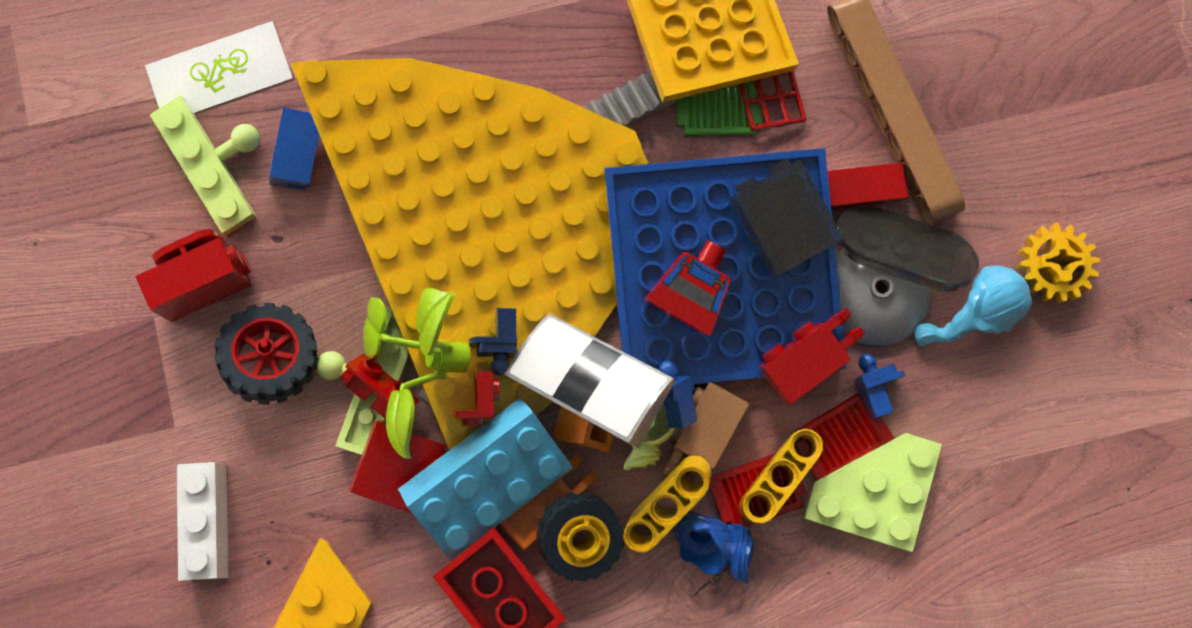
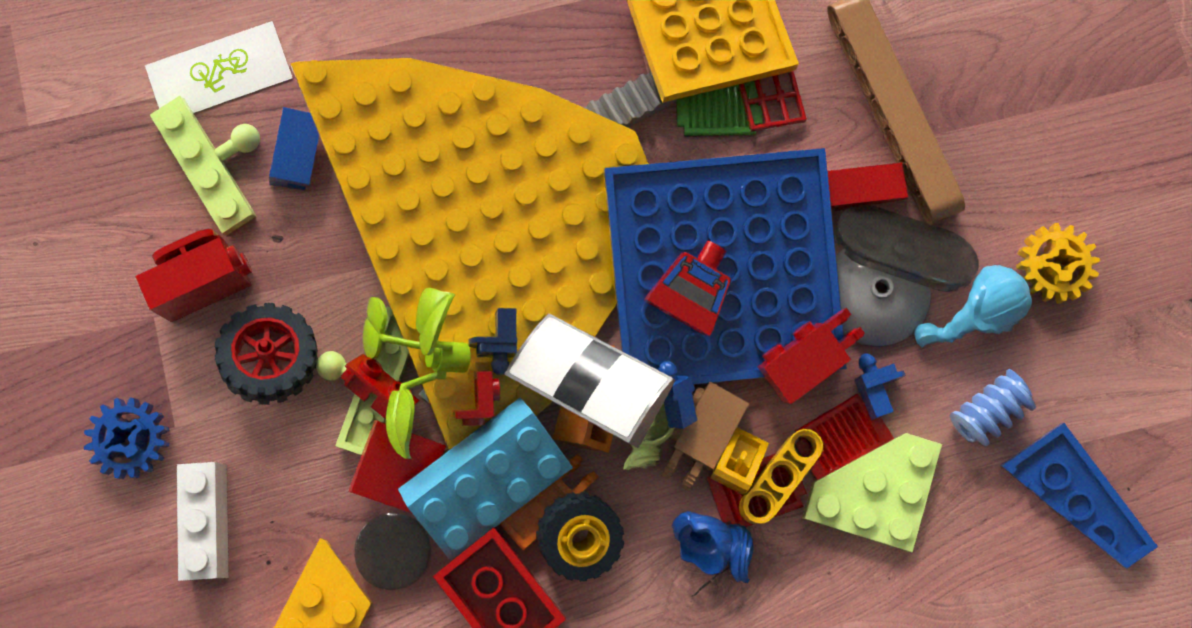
yellow beam [623,455,712,553] -> none
clear smoke brick [729,158,844,277] -> none
none -> blue gear [84,397,170,479]
none -> clear smoke tile [354,513,431,590]
none -> yellow slope [710,427,769,495]
none -> light blue piece [950,369,1036,447]
none -> blue wing [1000,423,1158,568]

